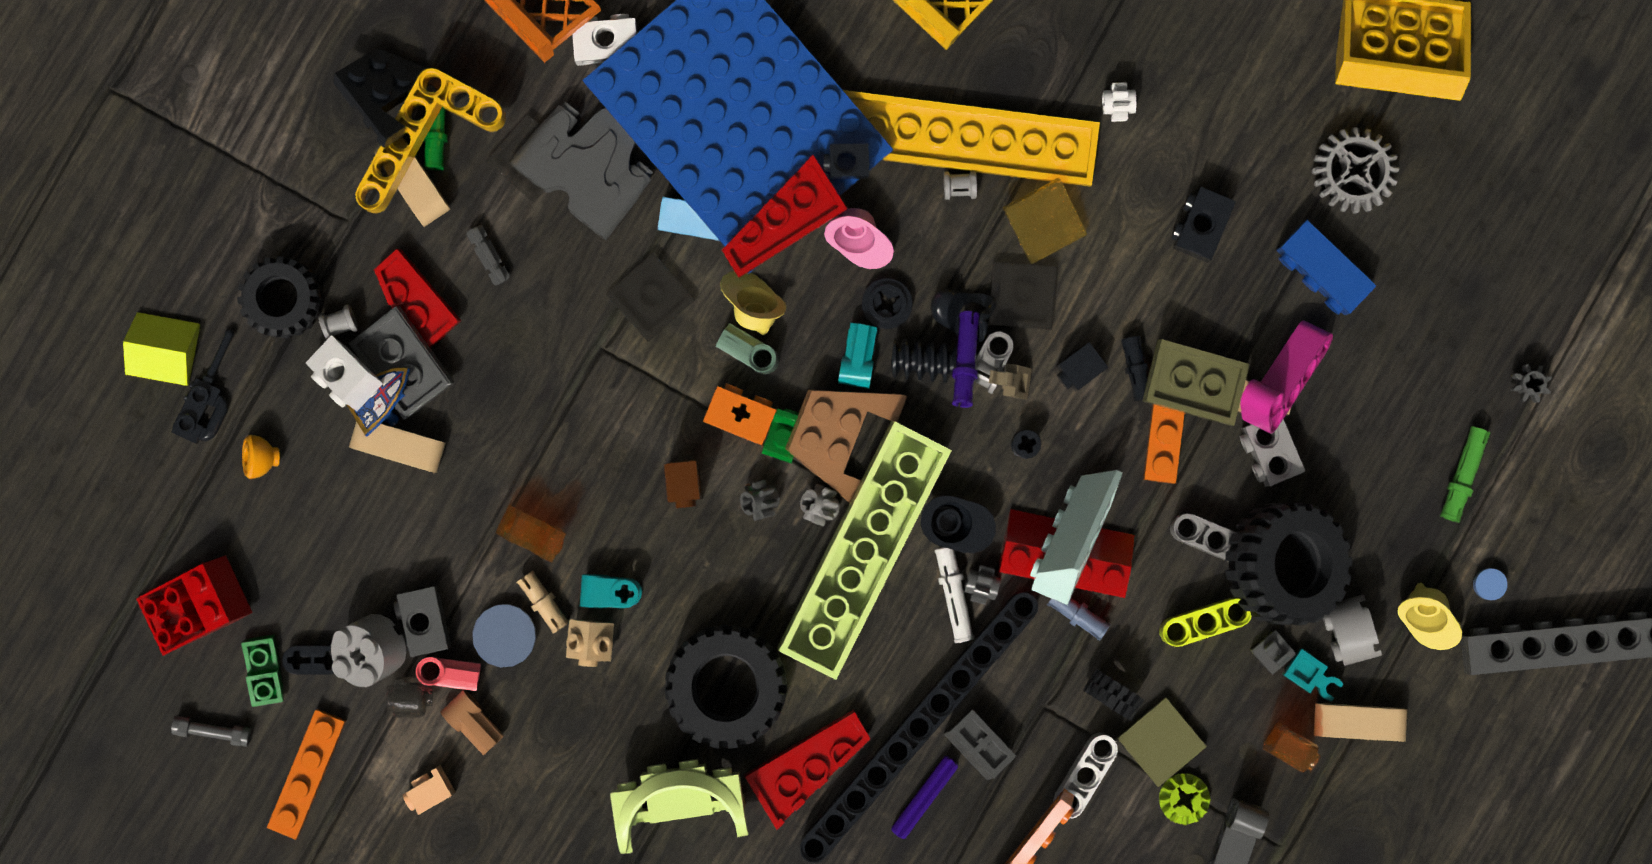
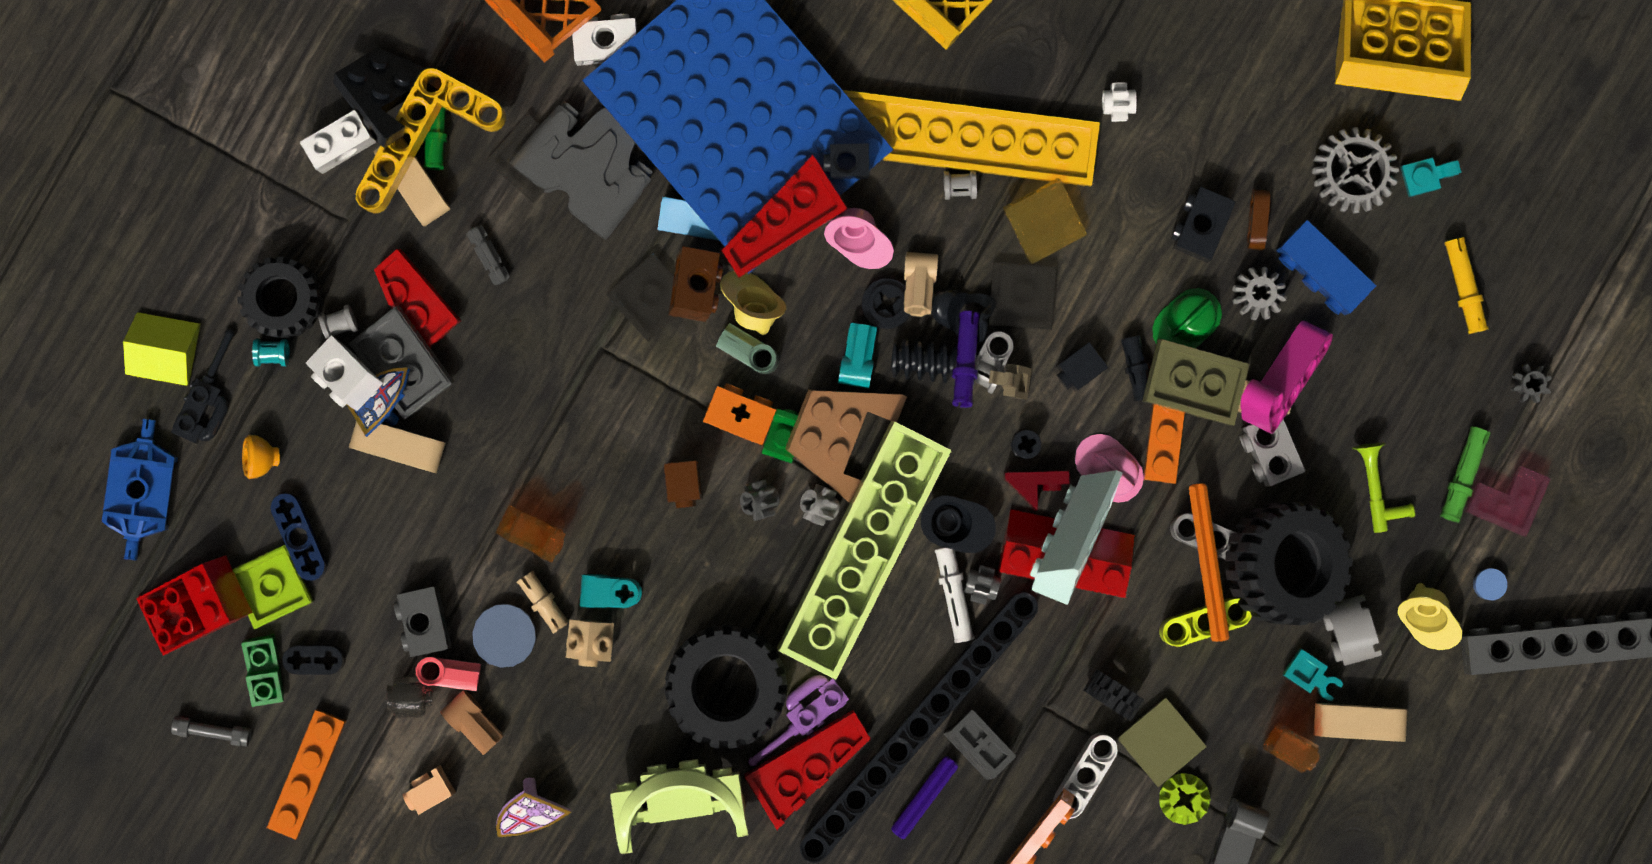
light grey brick [331,614,406,687] -> none
sand blue pin [1047,598,1111,641] -> none
dark grey tile [1250,630,1296,675] -> none
none -> blue plate [102,419,178,560]
none -> lime tile [233,545,314,629]
none -> teal bush [252,338,290,367]
none -> dark blue beam [271,494,327,580]
none -> white brick [300,110,377,174]
none -> shield [496,778,571,837]
none -> reddish brown brick [668,246,723,322]
none -> medium lavender piece [748,675,849,766]
none -> tan piece [904,252,938,317]
none -> dark red slope [1003,471,1069,510]
none -> bright pink piece [1075,434,1144,503]
none -> green piece [1152,288,1222,349]
none -> orange axle [1189,483,1229,642]
none -> light grey gear [1232,267,1286,320]
none -> reddish brown beam [1247,189,1270,250]
none -> lime piece [1352,443,1415,533]
none -> teal plate [1400,158,1462,198]
none -> yellow pin [1444,237,1489,334]
none -> clear pink plate [1465,466,1551,537]

